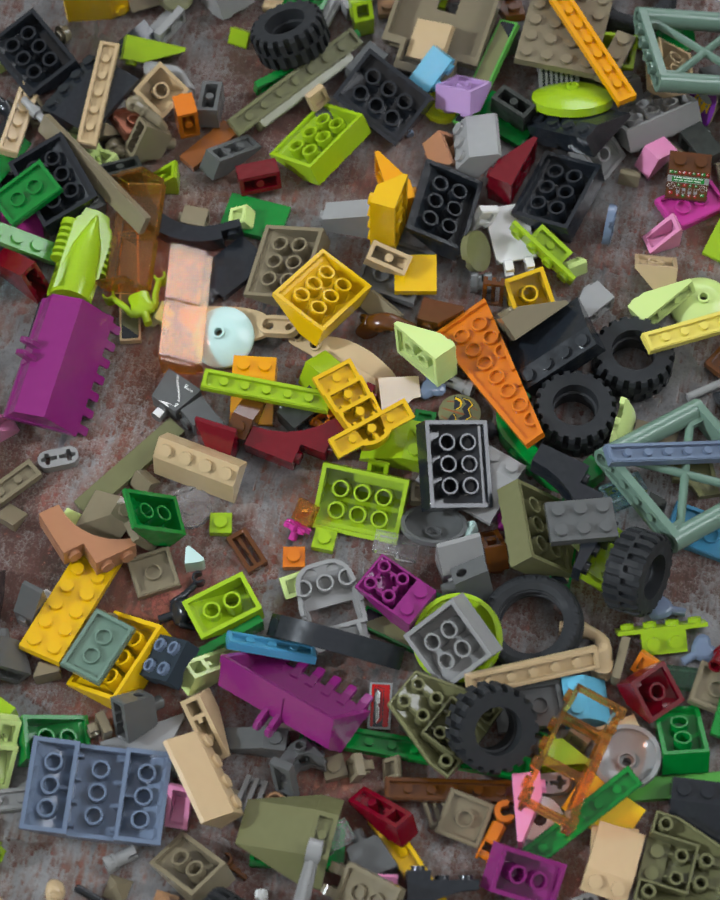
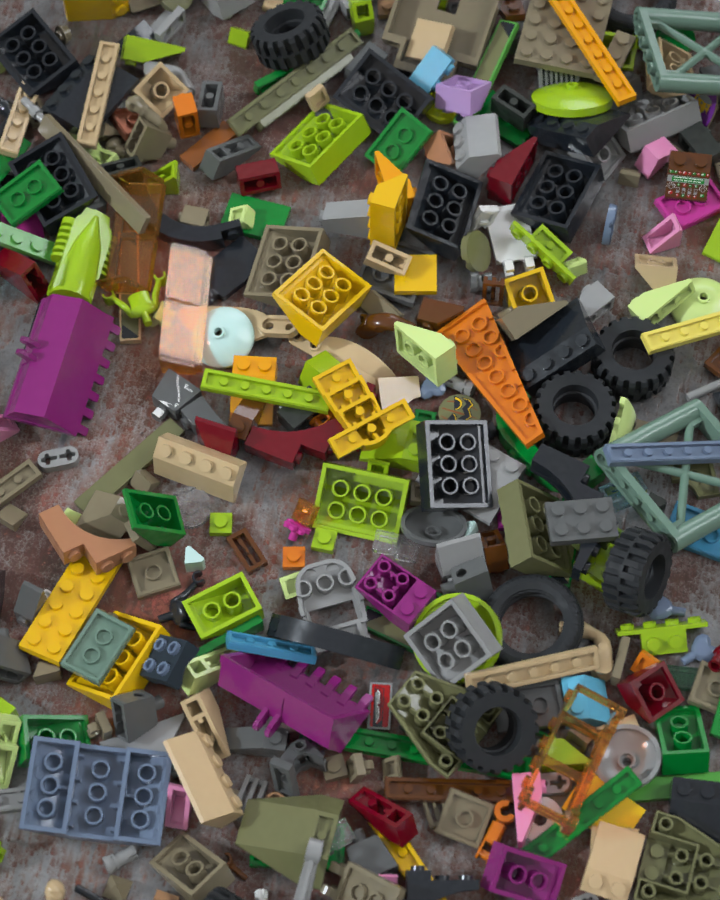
none -> green tile [364,107,434,173]

